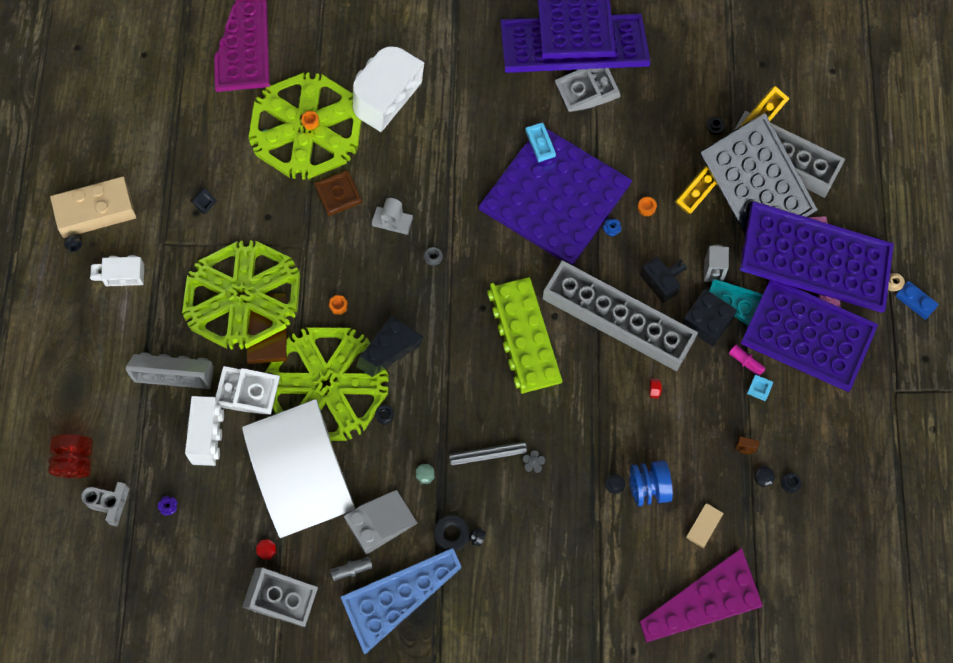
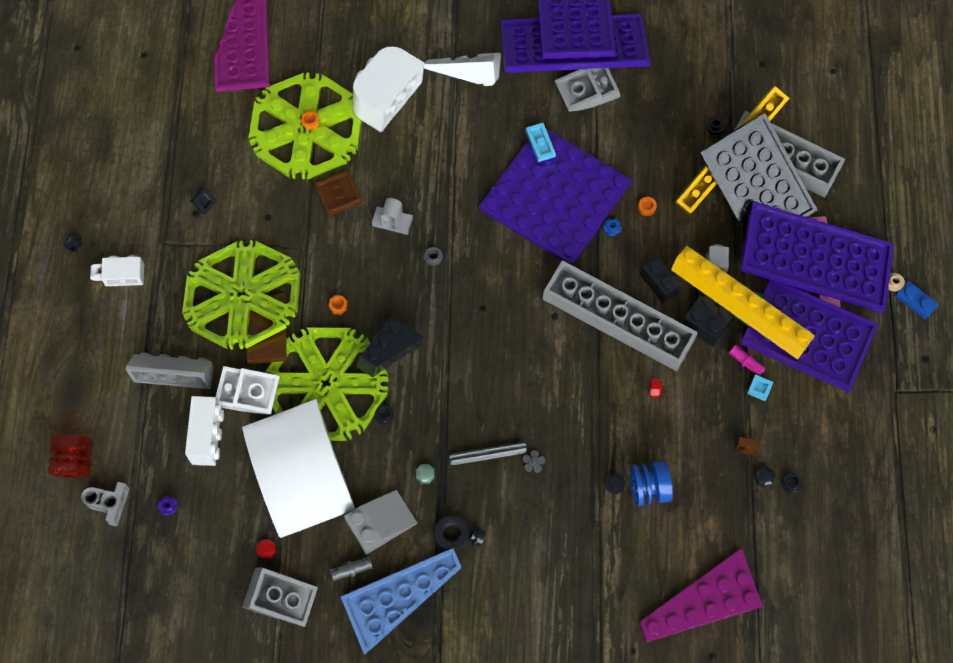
tan brick [50,176,136,238] -> none
lime bracket [487,277,562,394] -> none
tan tile [686,503,724,548] -> none
none -> white wedge [424,53,501,86]
none -> yellow brick [671,246,815,360]

